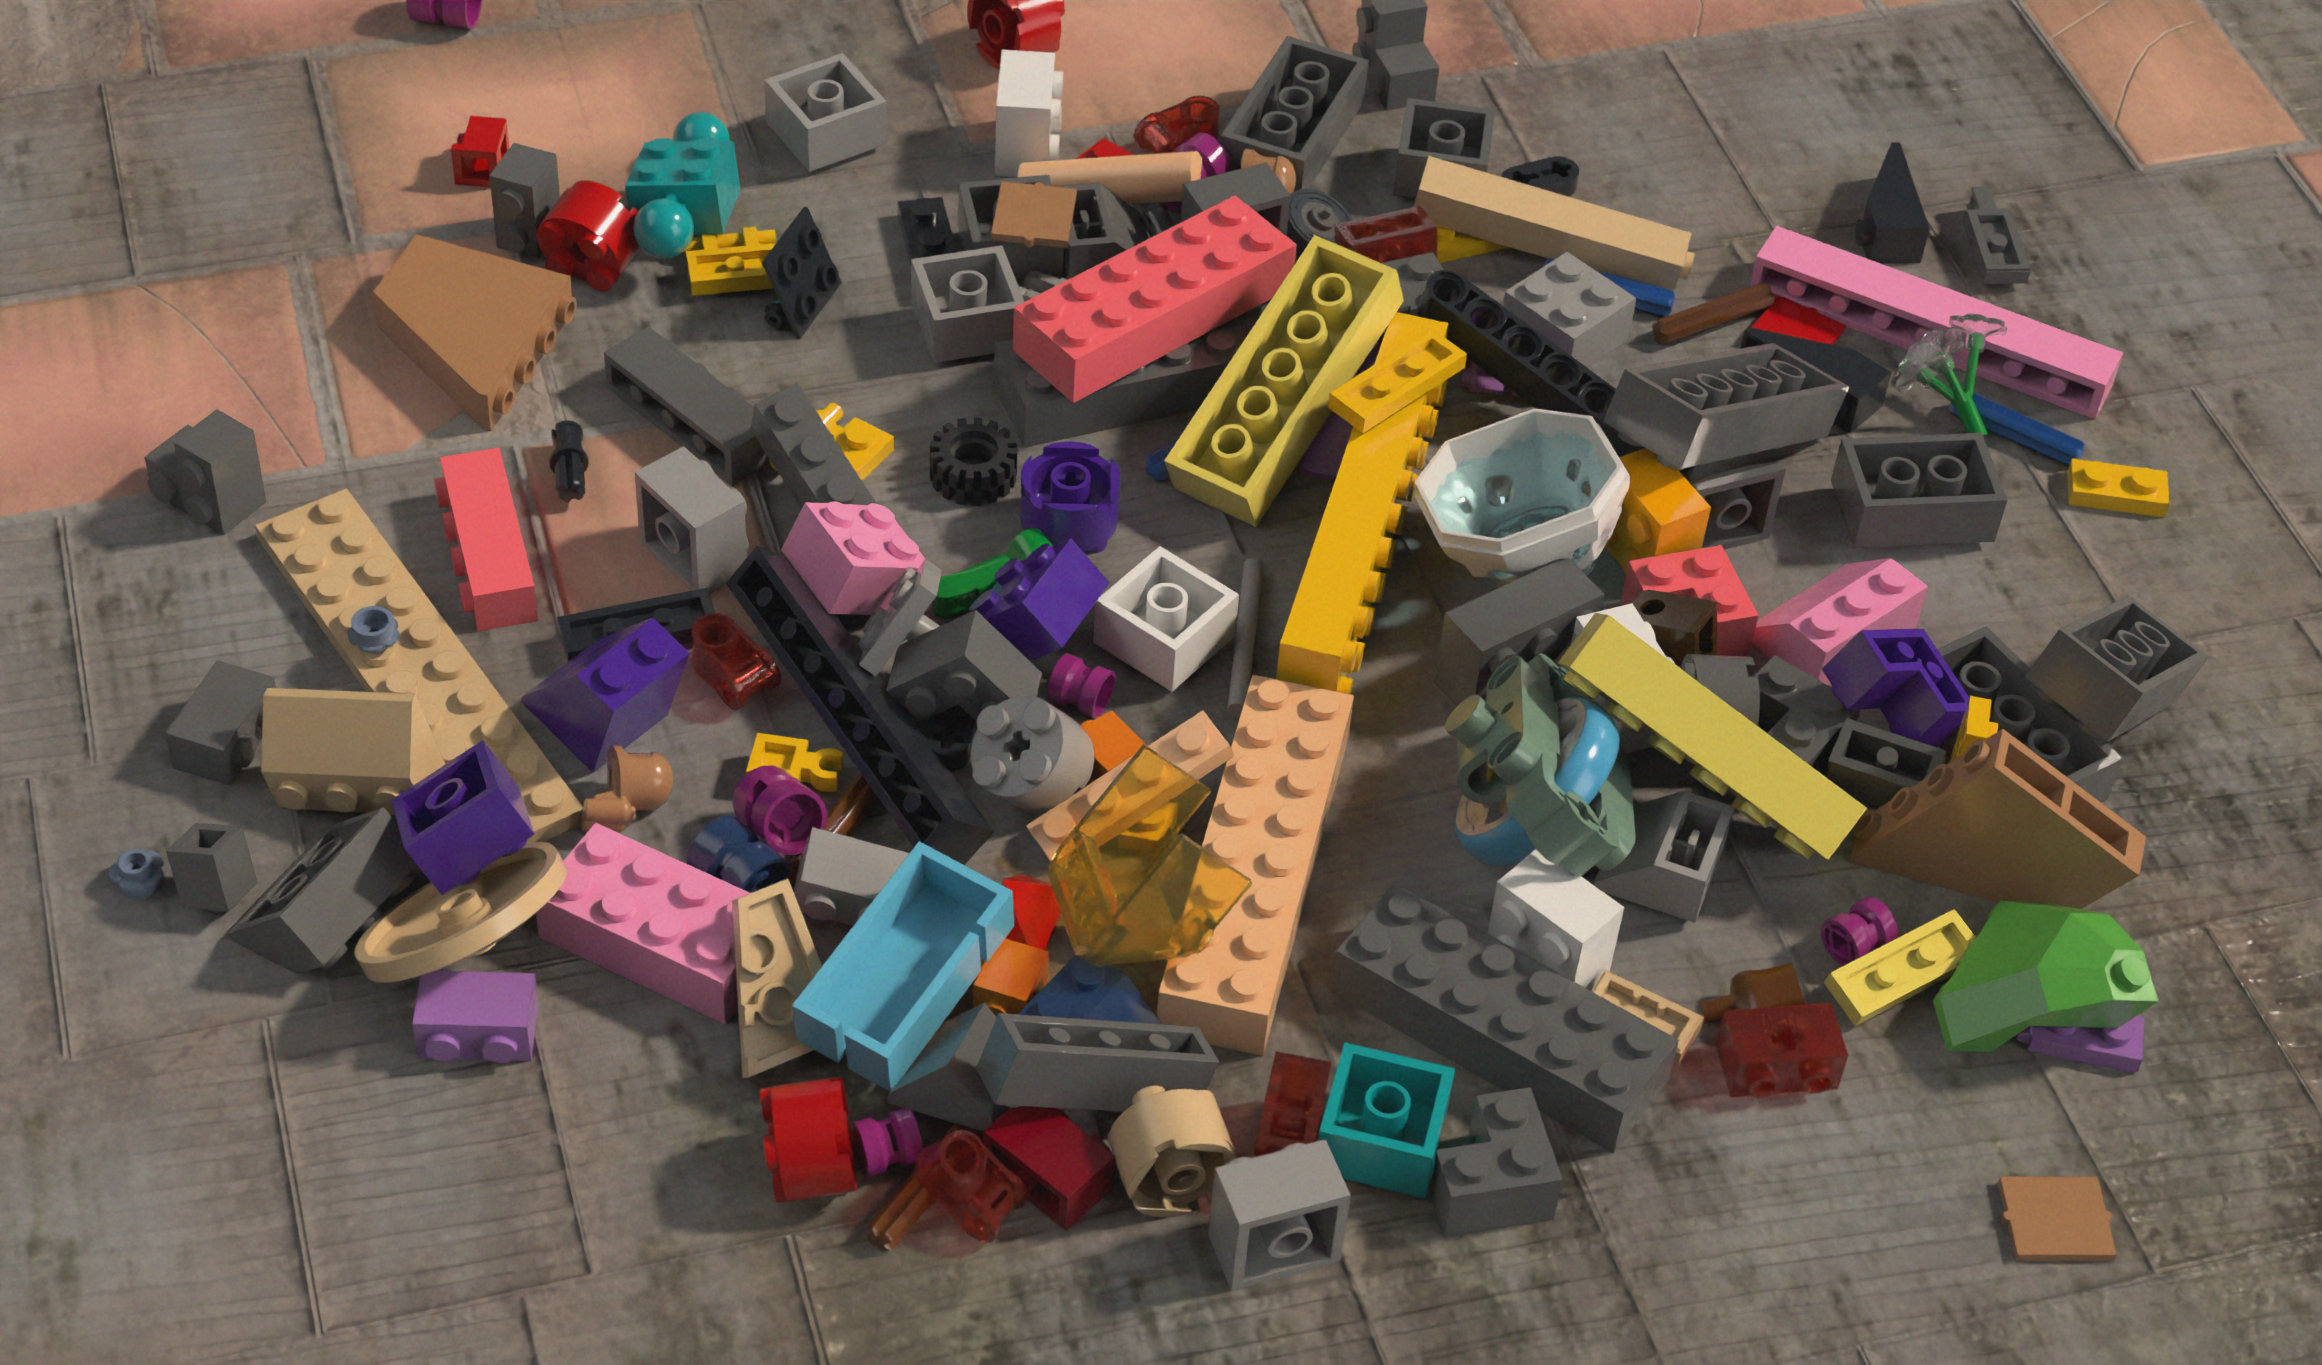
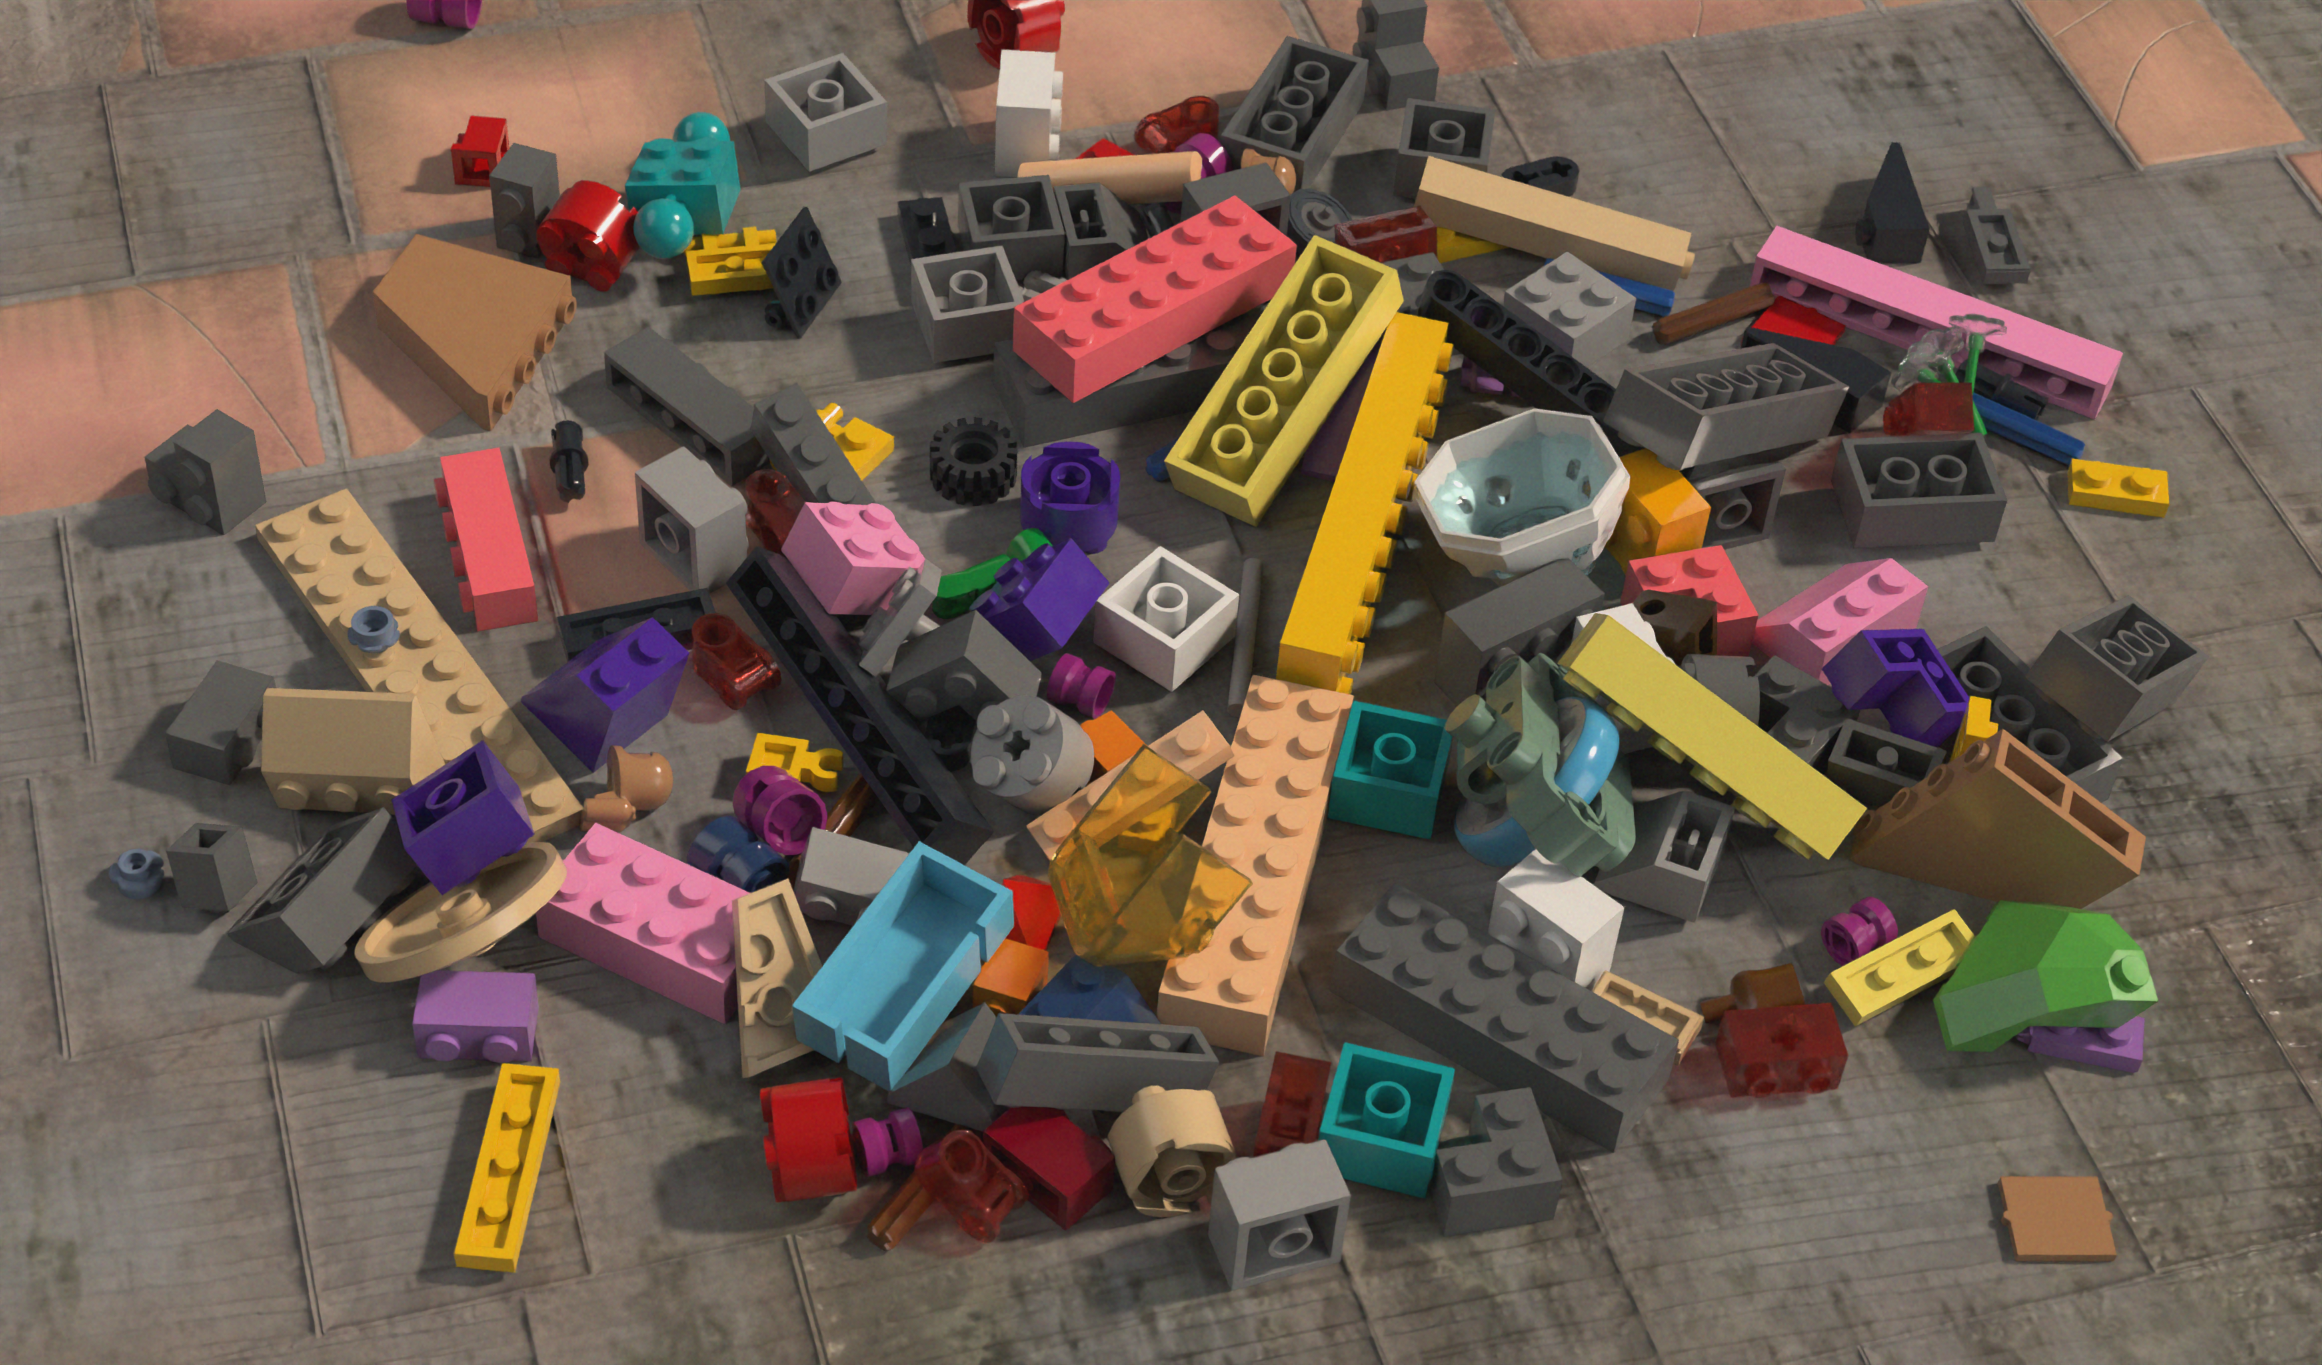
medium nougat piece [991,181,1077,248] -> none
yellow plate [1328,329,1467,433] -> none
none -> yellow plate [454,1063,560,1273]
none -> clear red piece [745,469,806,557]
none -> teal brick [1328,700,1454,840]
none -> clear red brick [1883,383,1974,437]
none -> black axle [1955,359,2049,421]

